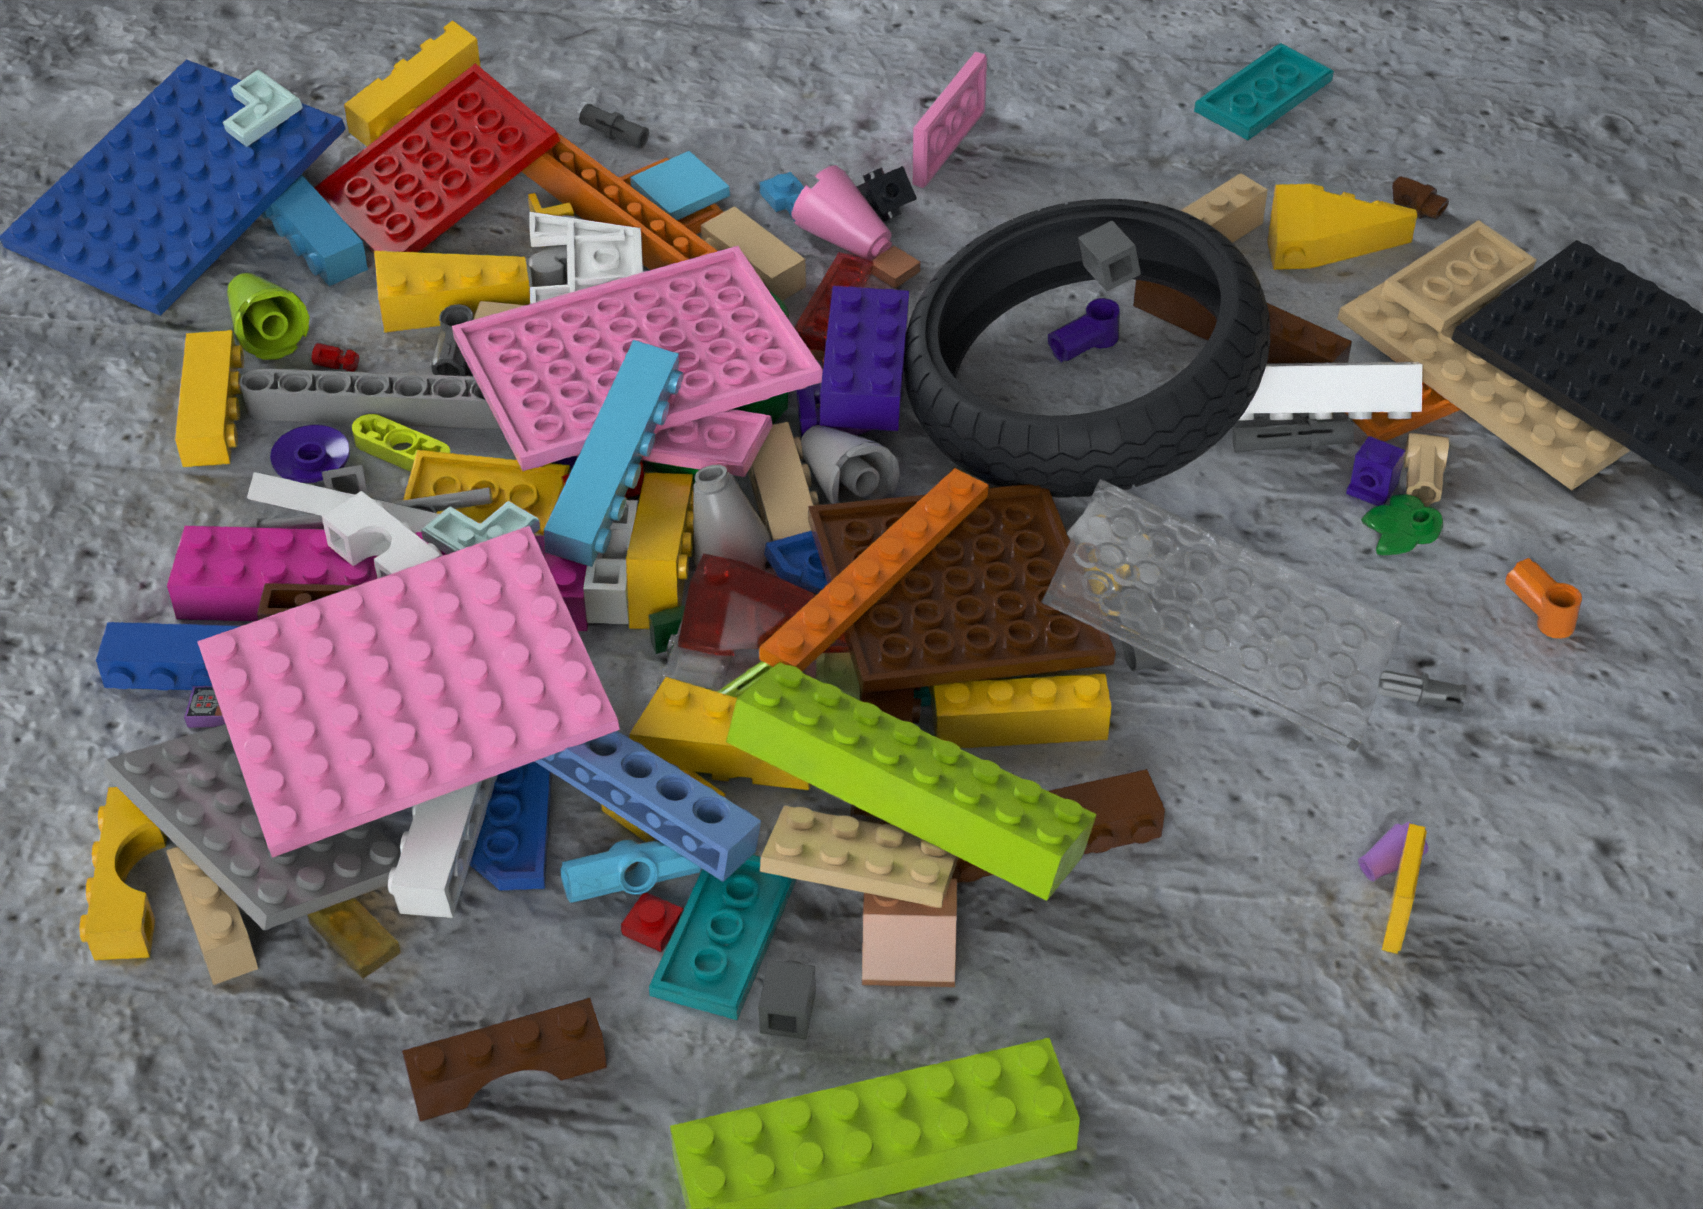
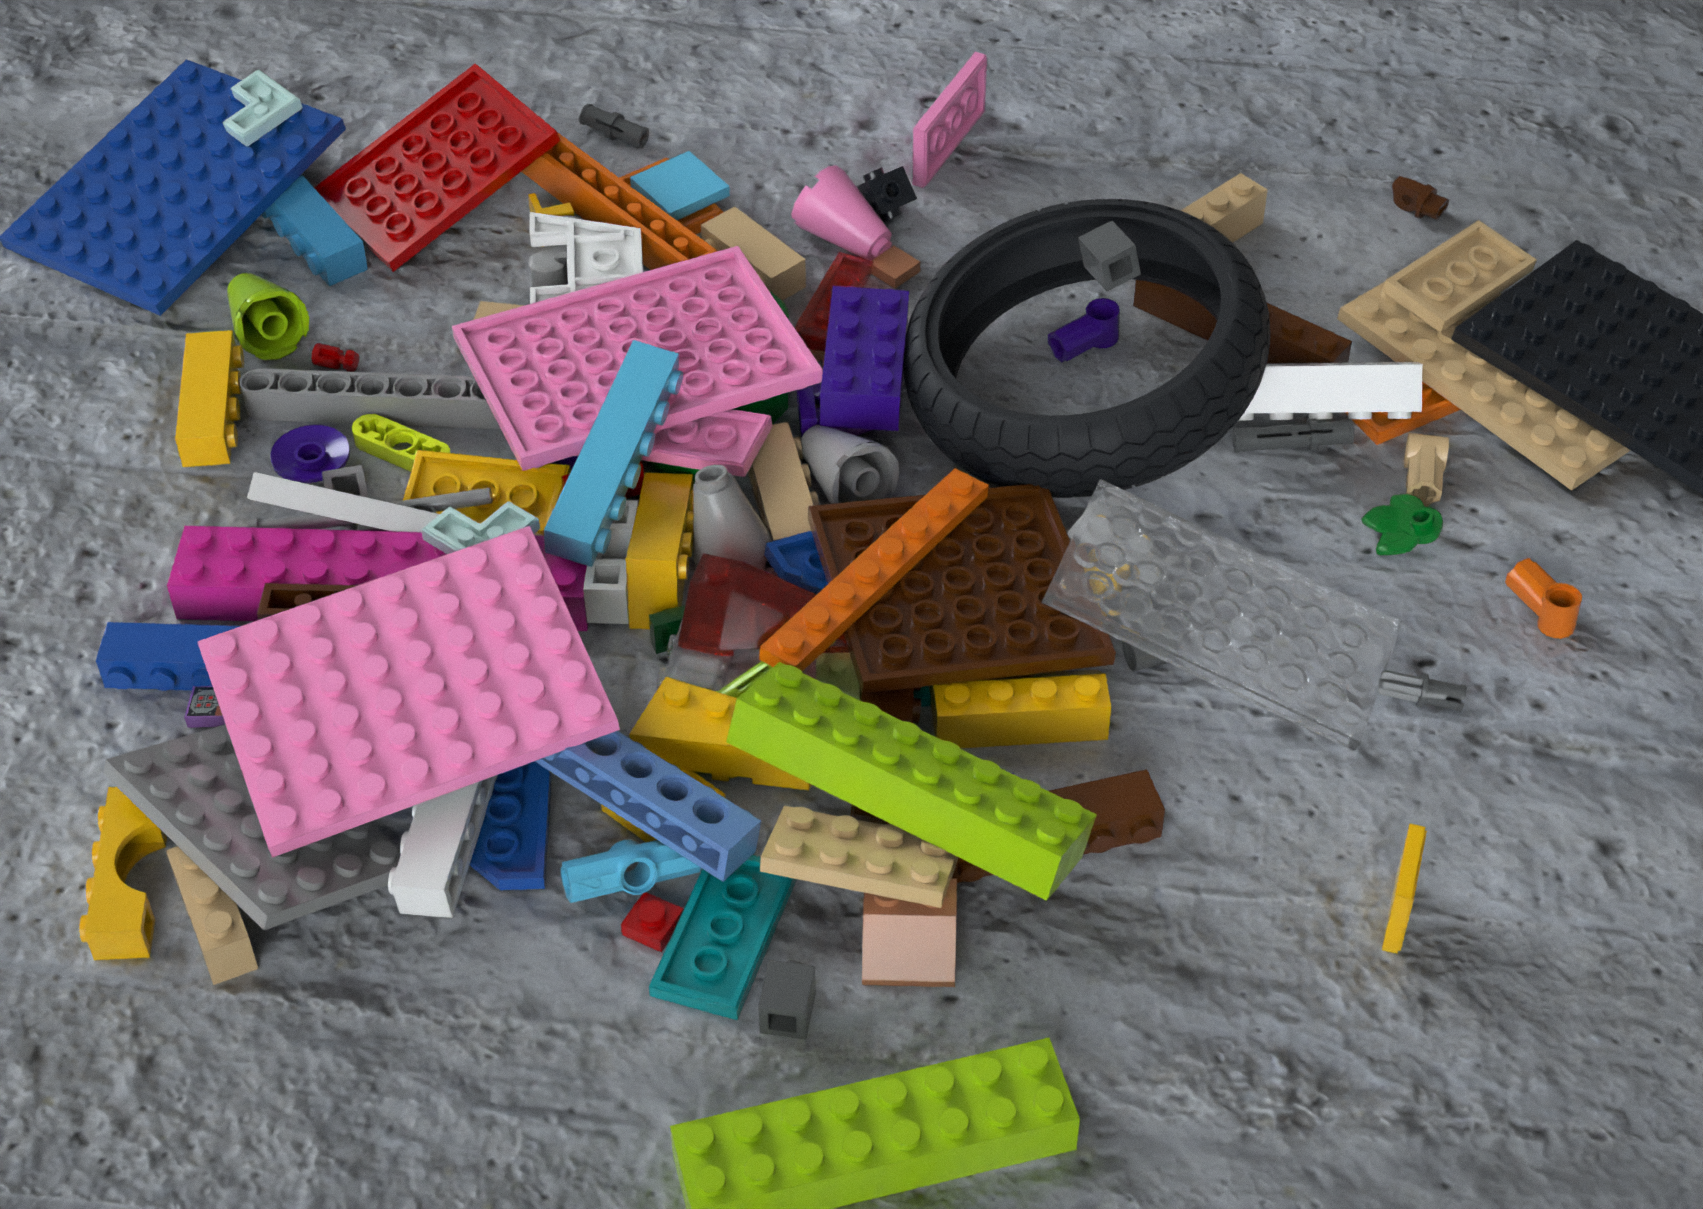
clear yellow plate [307,898,401,979] -> none
white arch [322,491,443,579] -> none
yellow wedge [344,20,481,146] -> none
yellow wedge [374,251,530,333] -> none
reddish brown arch [402,998,607,1121] -> none
dark grey piece [431,304,474,376] -> none
dark azure plate [759,172,804,222] -> none
teal tile [1194,43,1334,141] -> none
yellow wedge [1267,184,1417,270] -> none
dark purple brick [1346,436,1406,506] -> none
medium lavender cone [1358,822,1428,882] -> none

